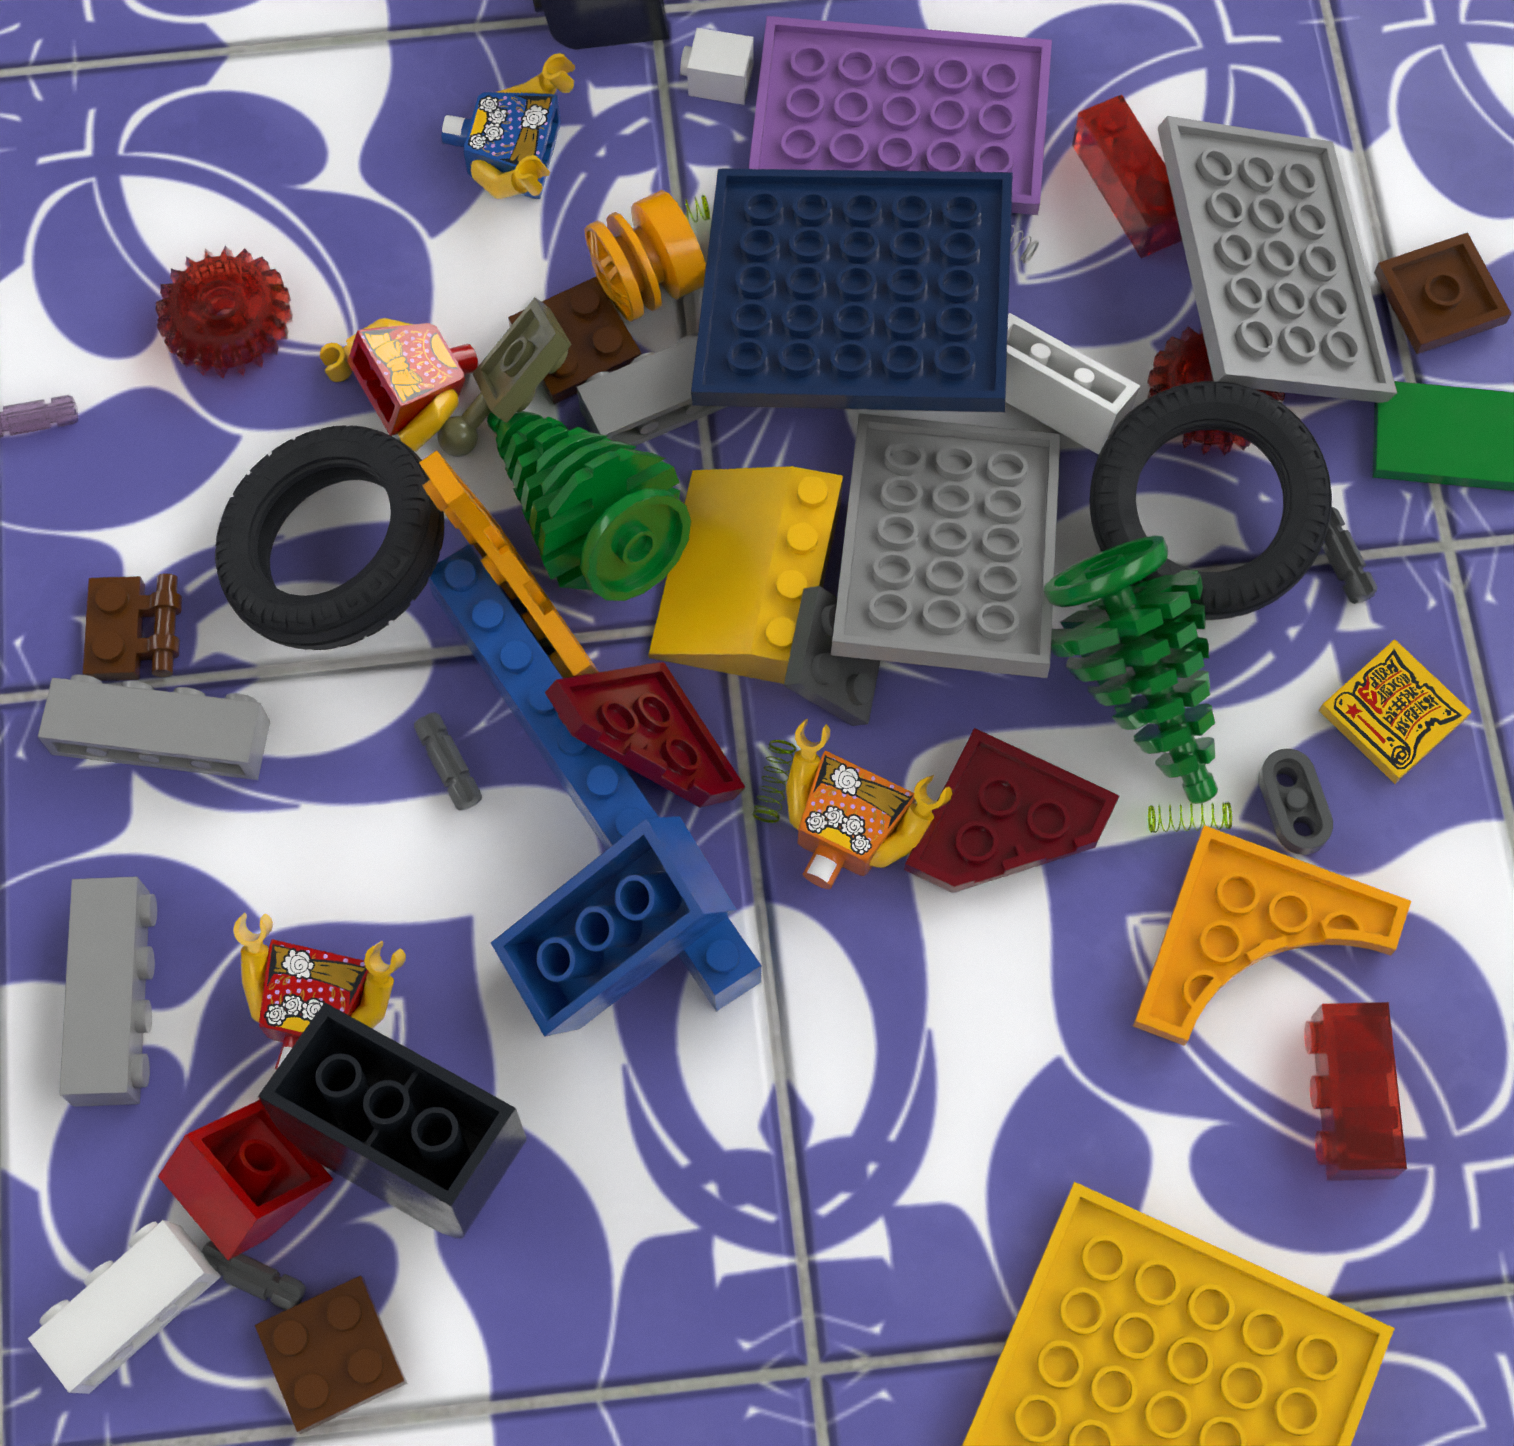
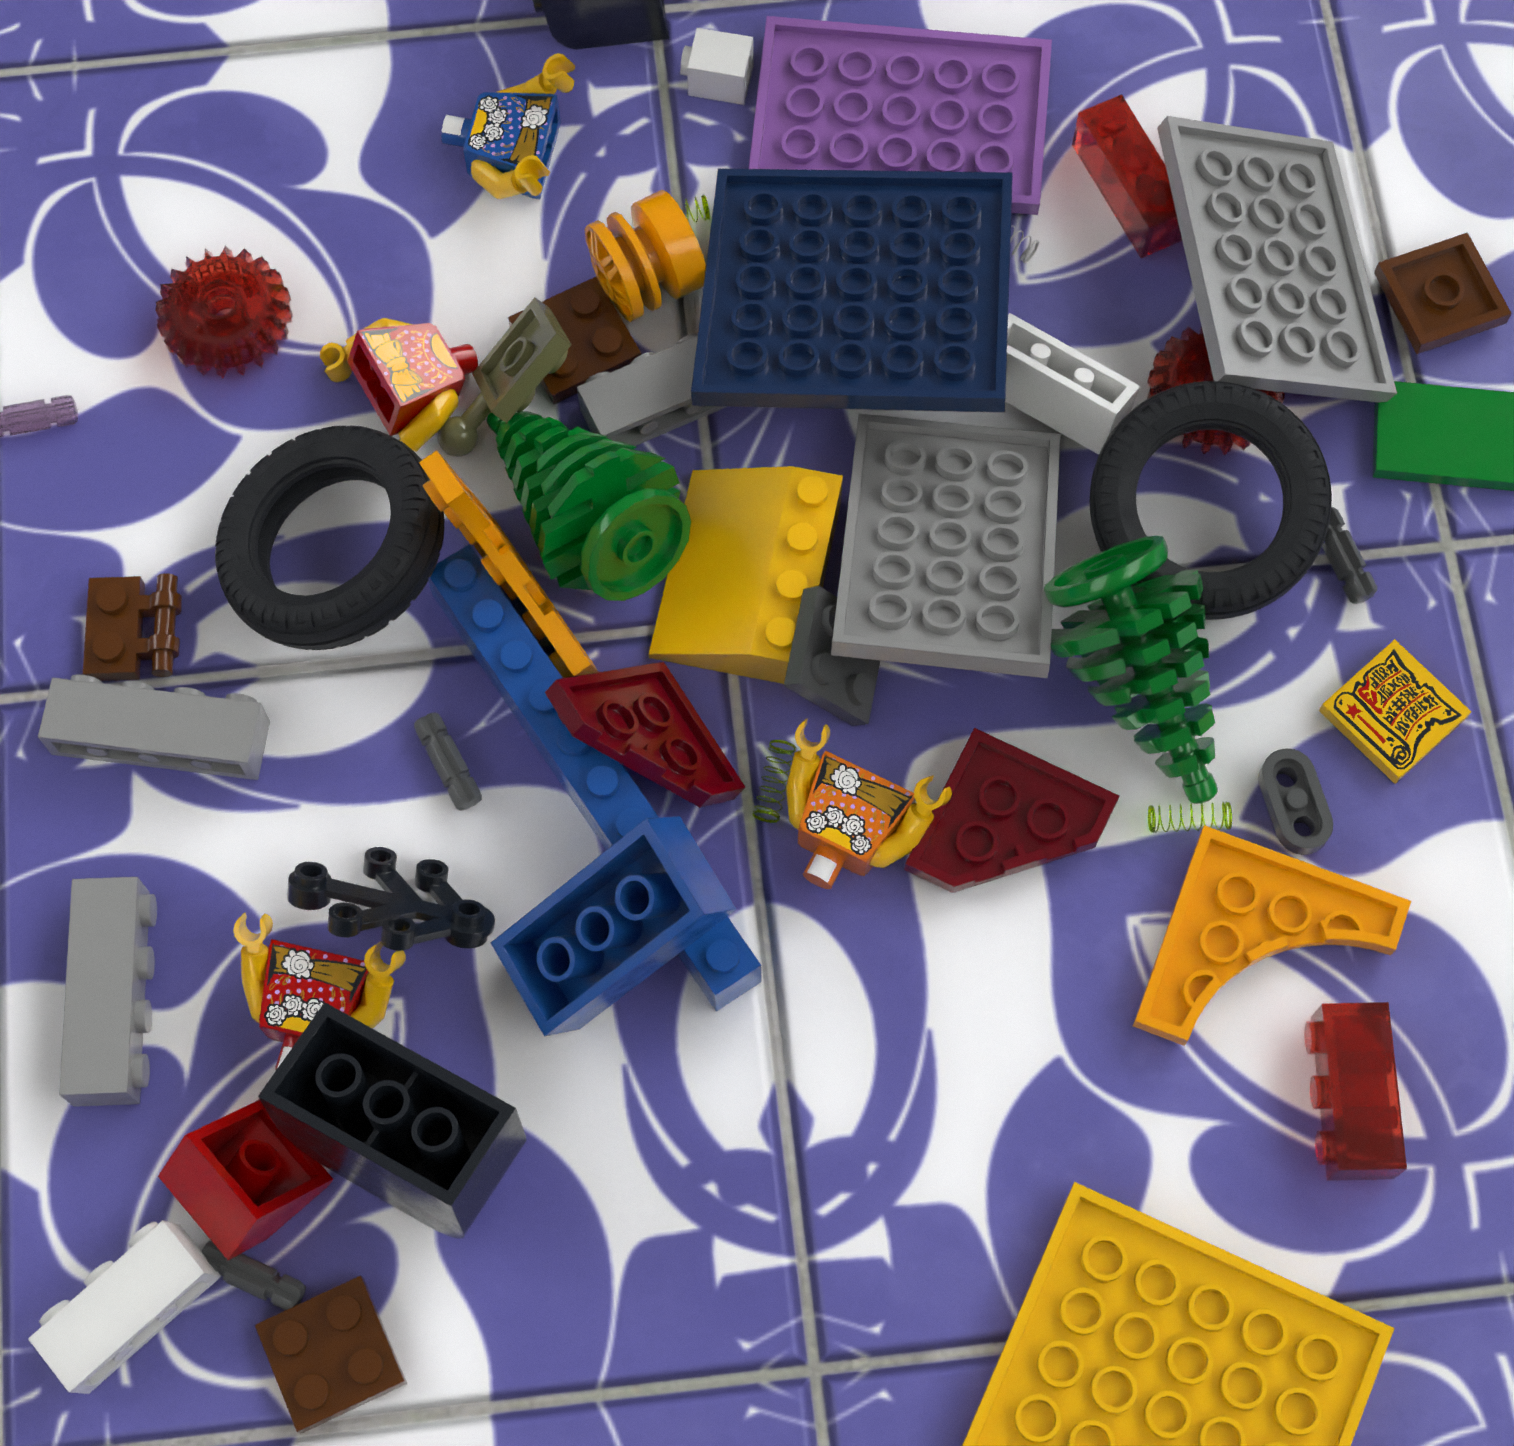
none -> black plant [287,847,495,951]

